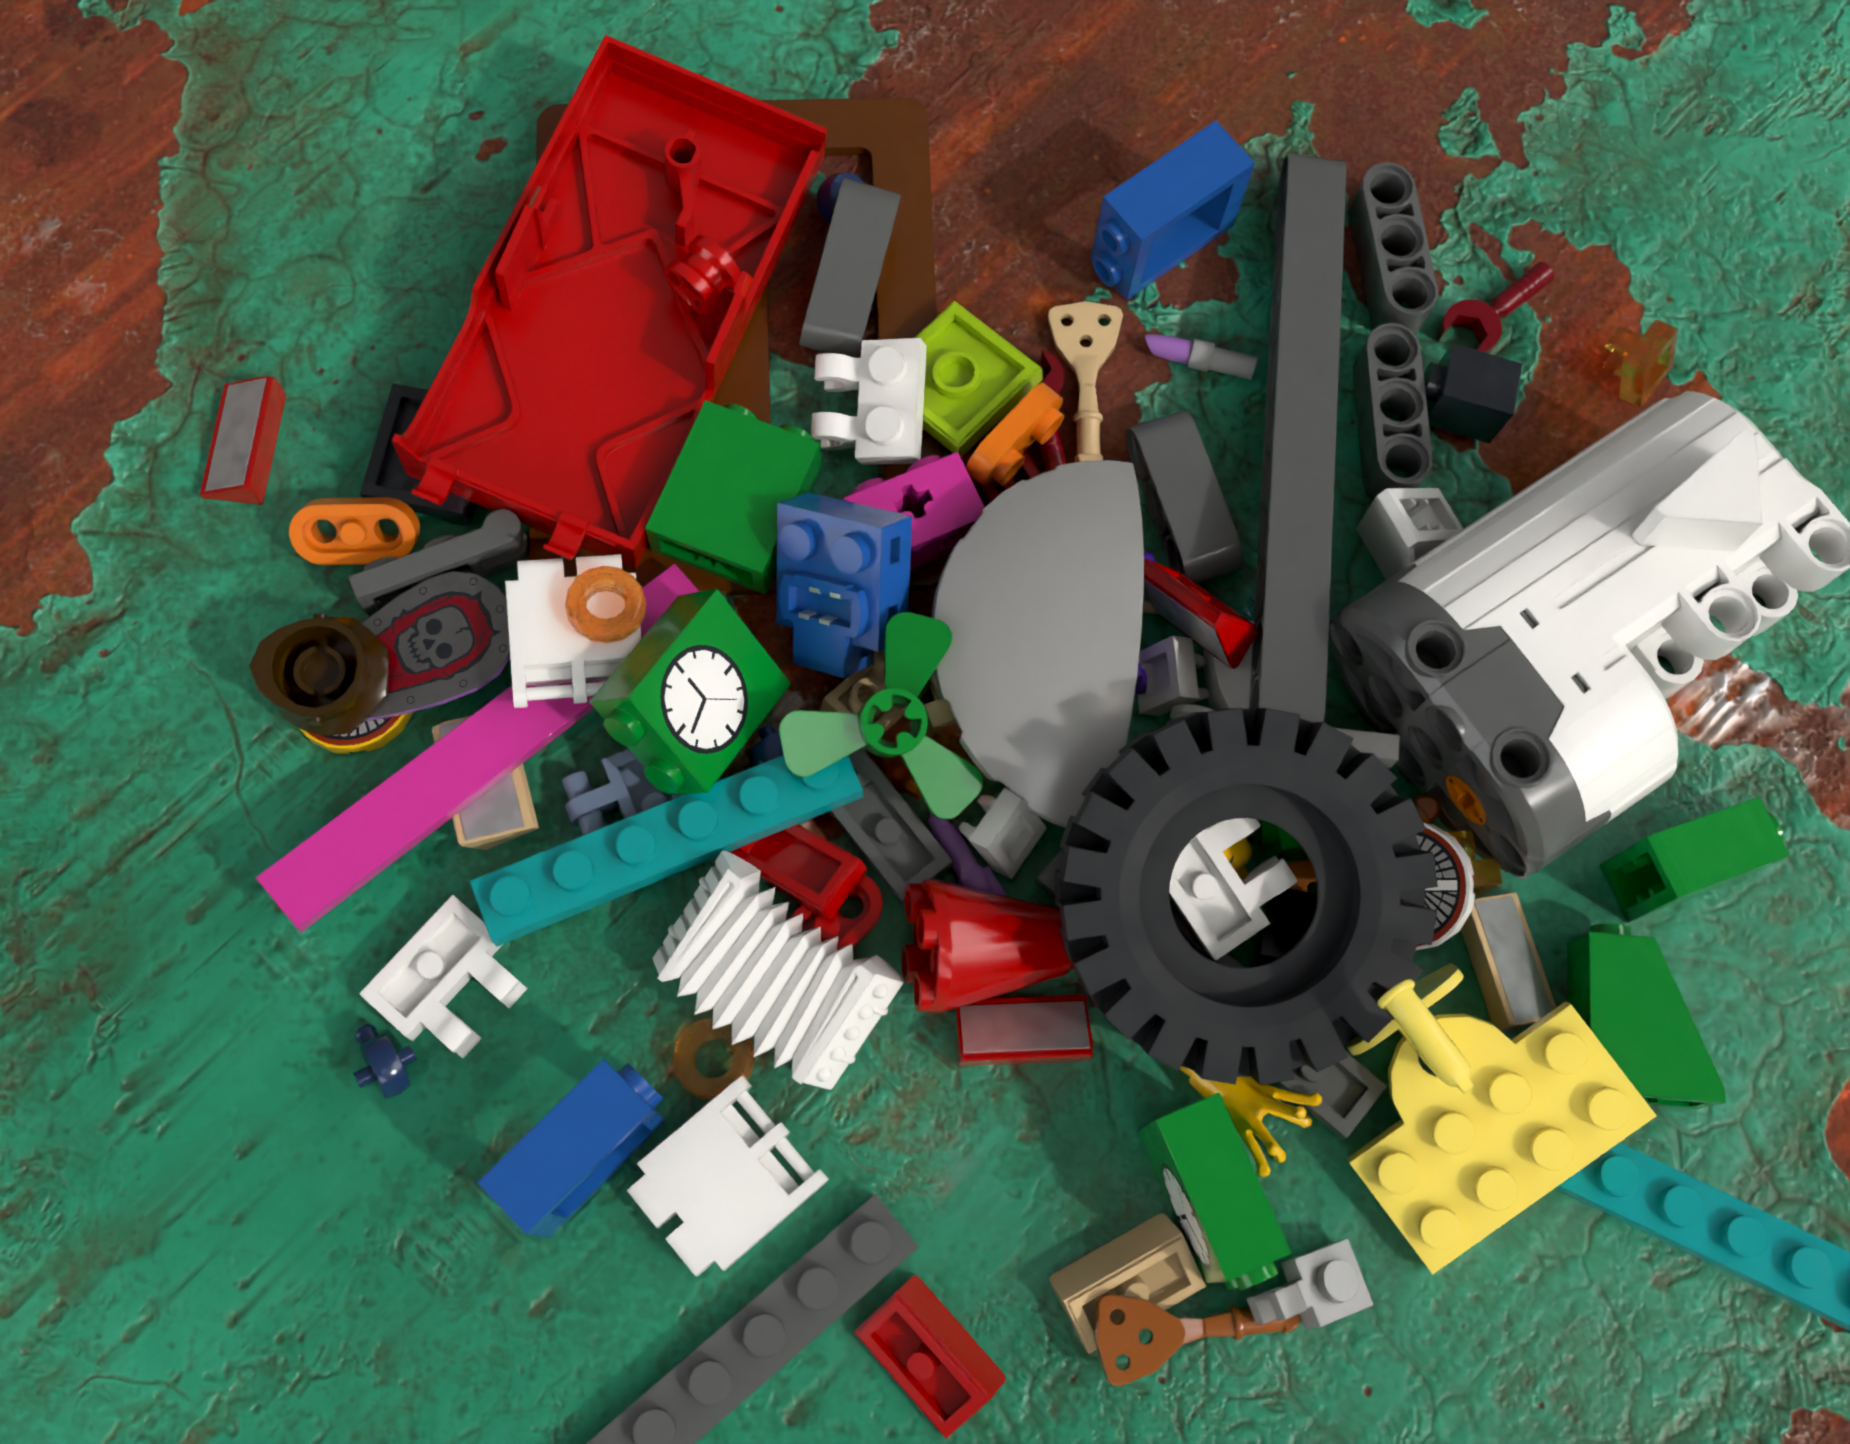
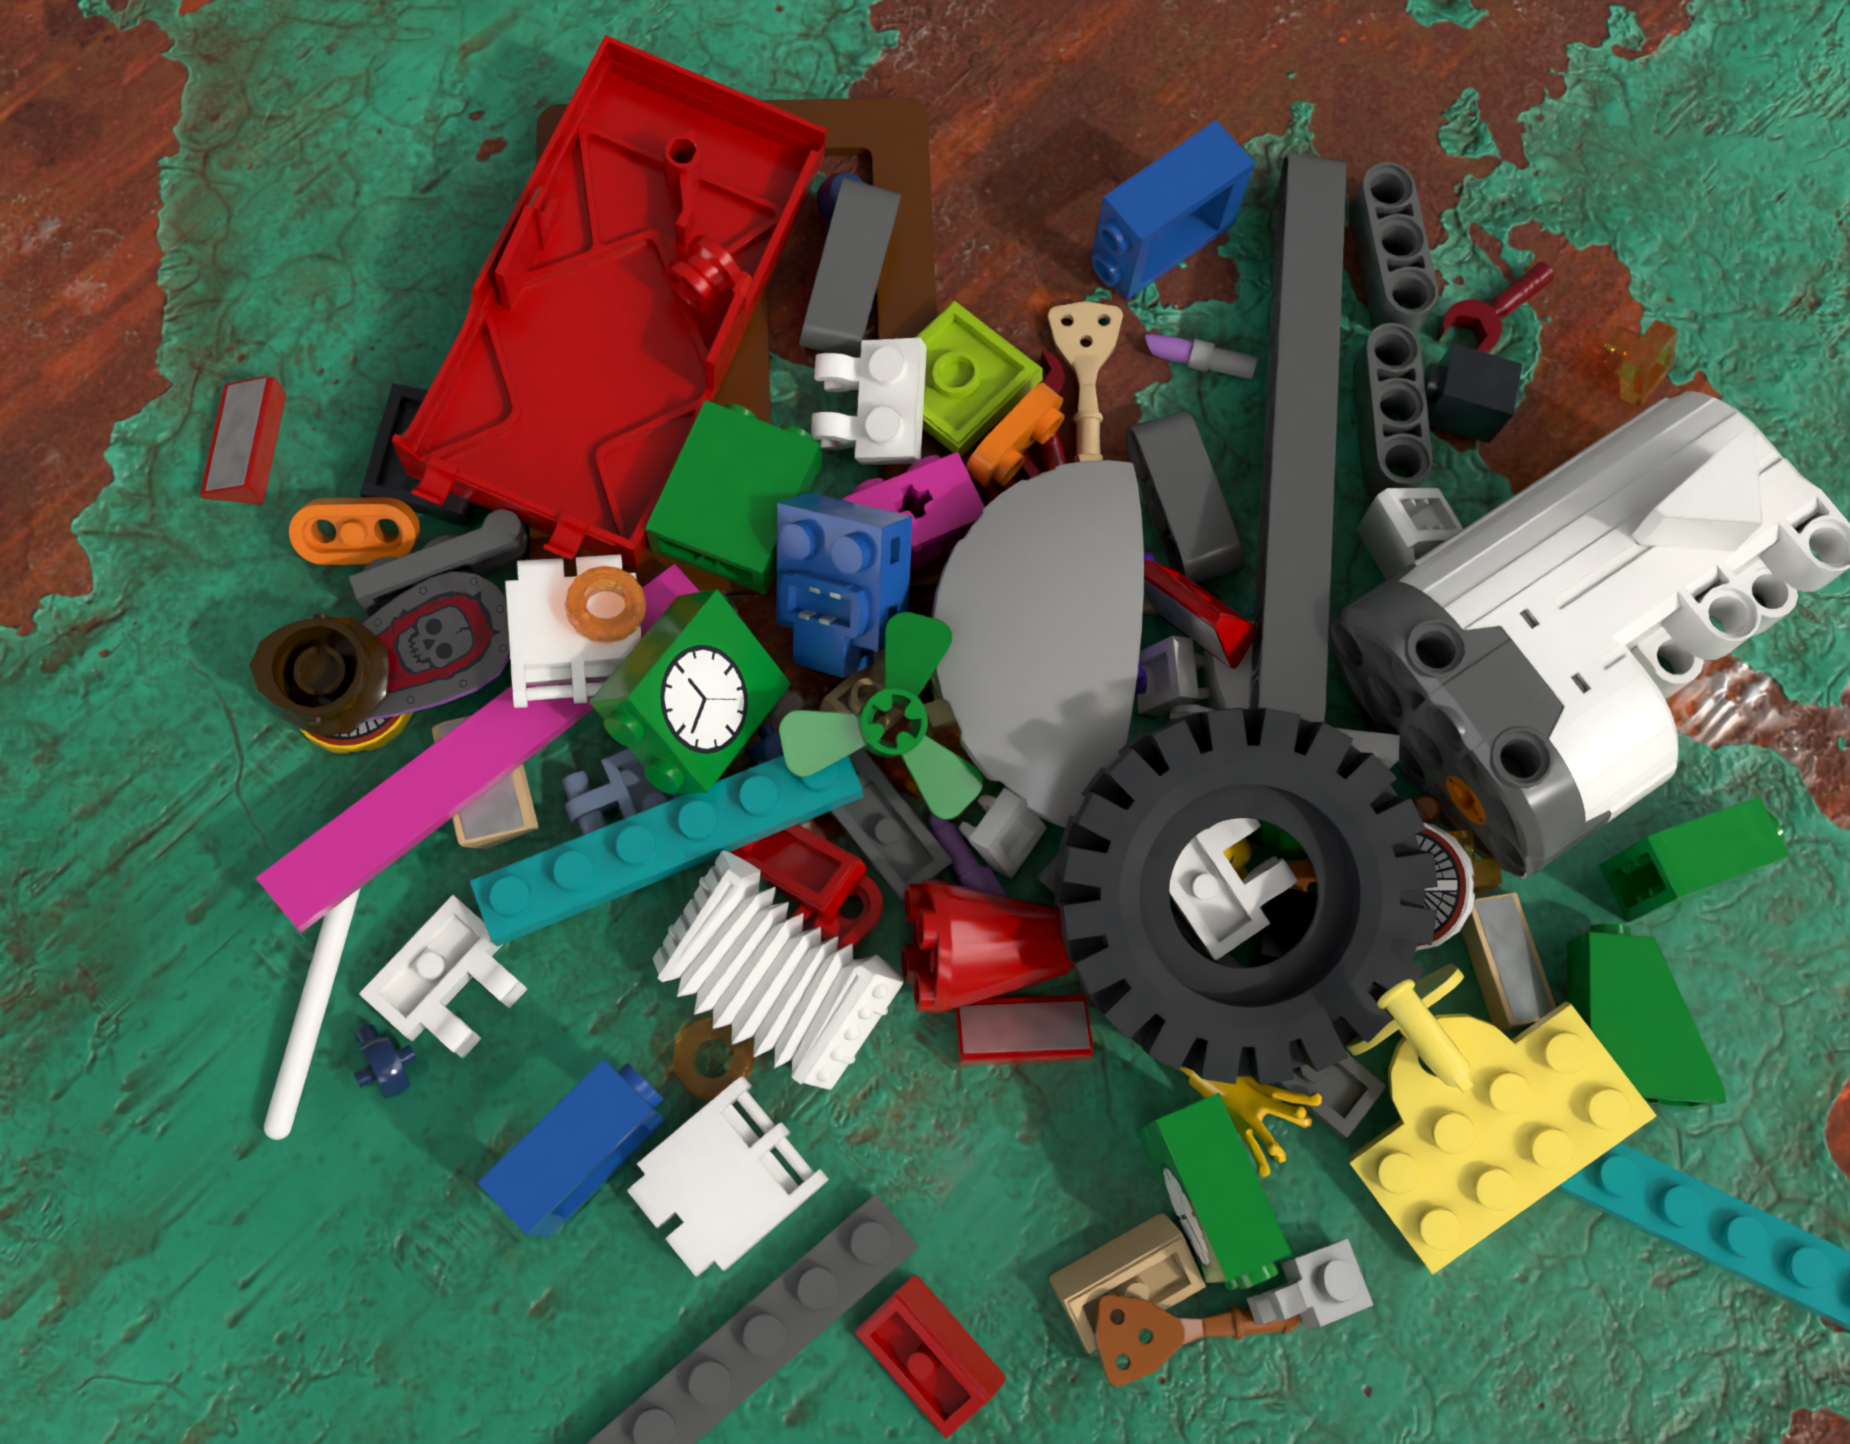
none -> white piece [264,888,361,1140]

